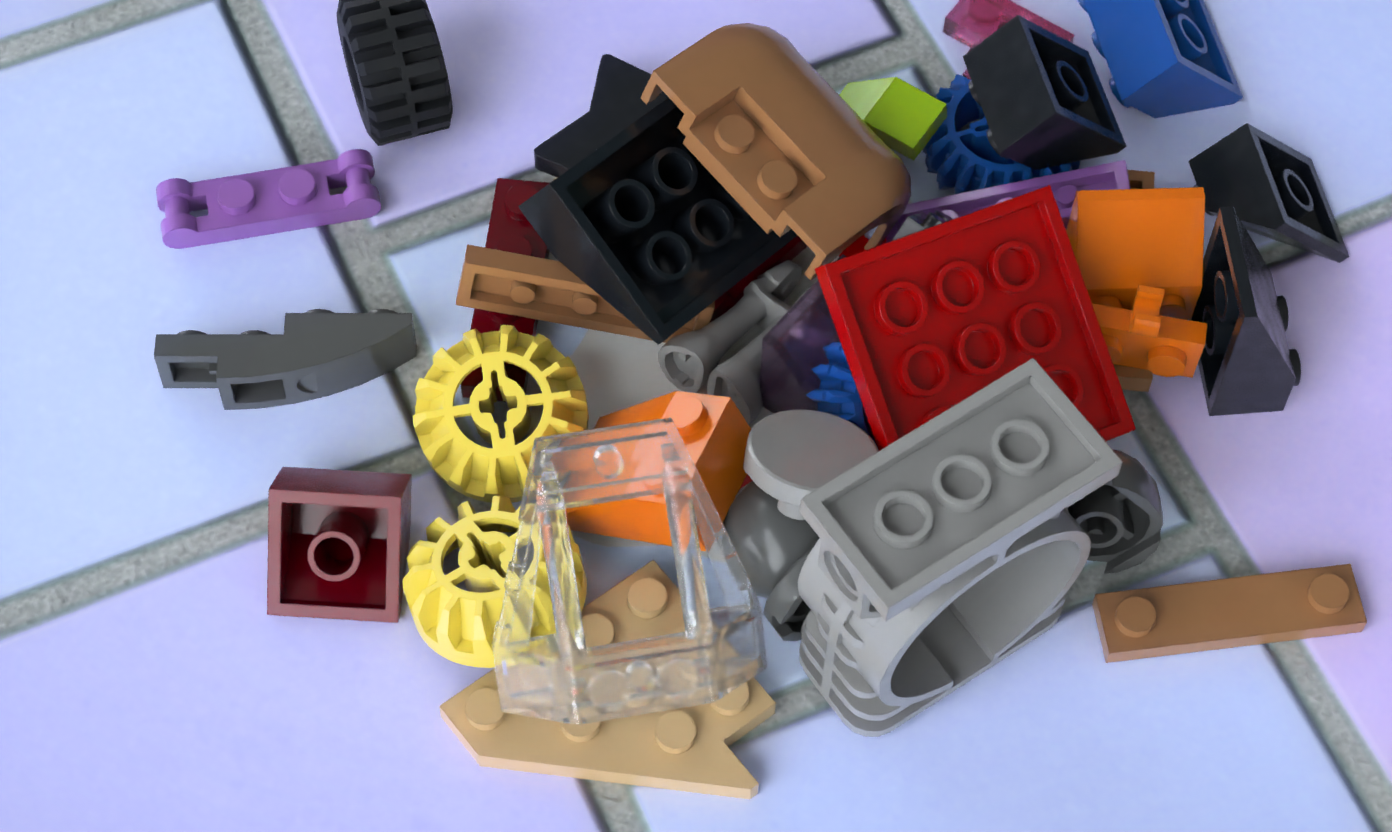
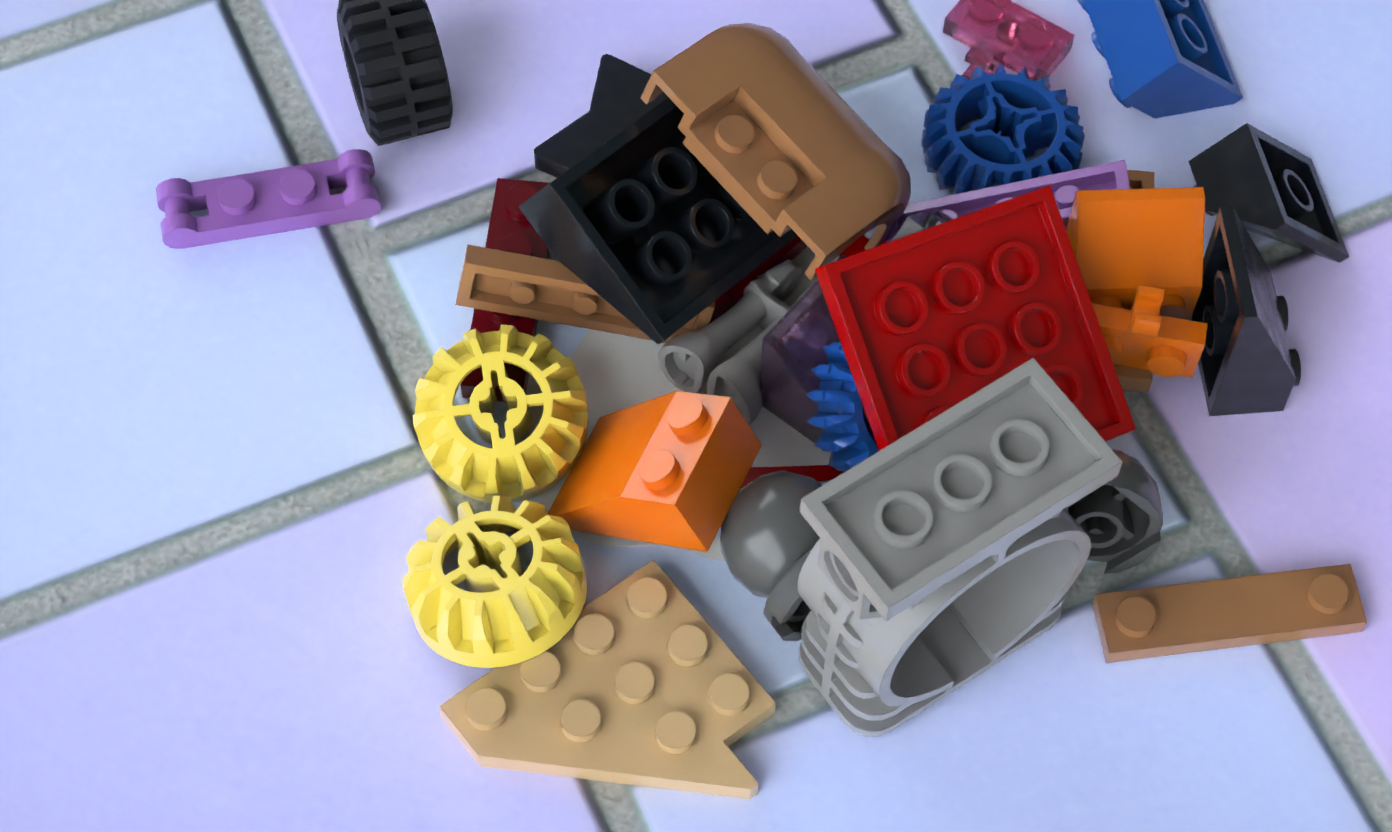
dark grey slope [154,309,417,410] -> none
slope [267,467,412,623] -> none
clear windscreen [492,417,767,725] -> none
light grey tile [743,409,879,520] -> none
lime slope [839,77,947,161] -> none
black slope [963,15,1127,170] -> none

